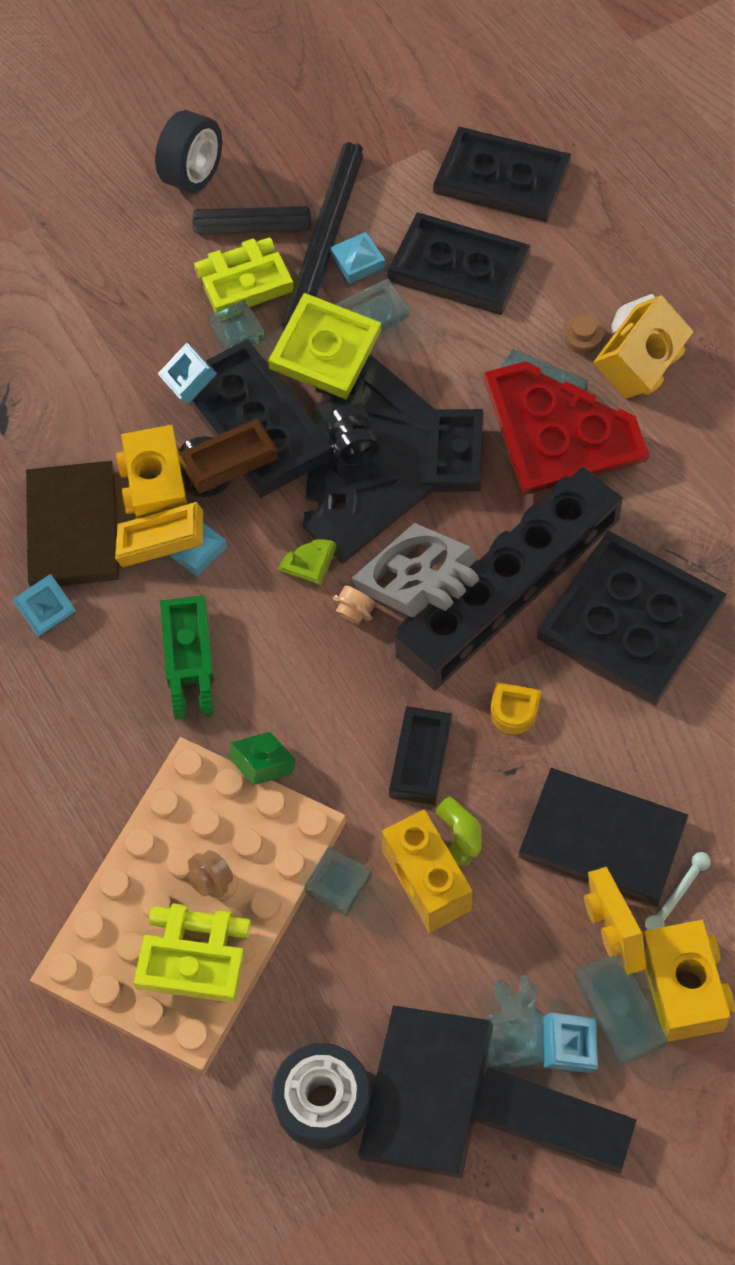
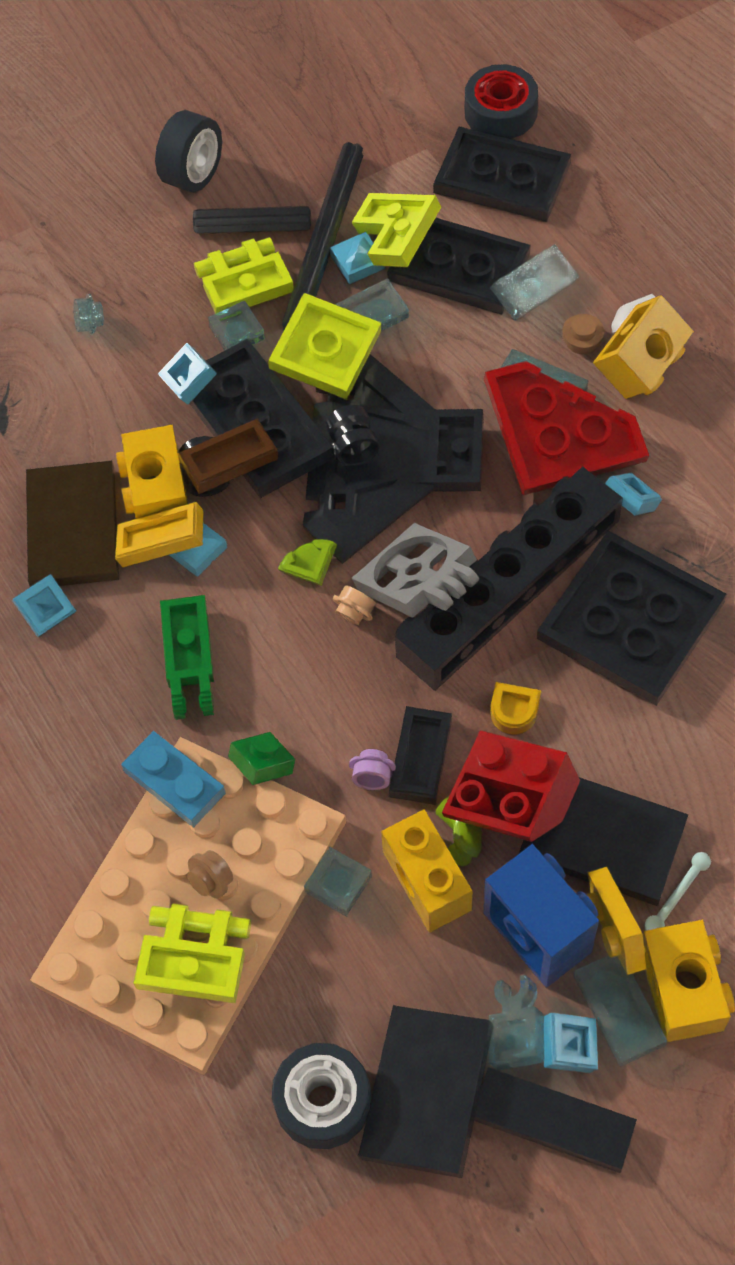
none -> clear light blue plate [73,294,104,335]
none -> dark azure plate [121,730,226,828]
none -> lavender plate [349,749,396,790]
none -> neon yellow plate [352,193,441,267]
none -> red slope [442,730,580,842]
none -> black wheel [464,64,539,139]
none -> blue brick [483,844,599,988]
none -> clear light blue plate [490,244,579,321]
none -> medium azure tile [605,473,662,516]

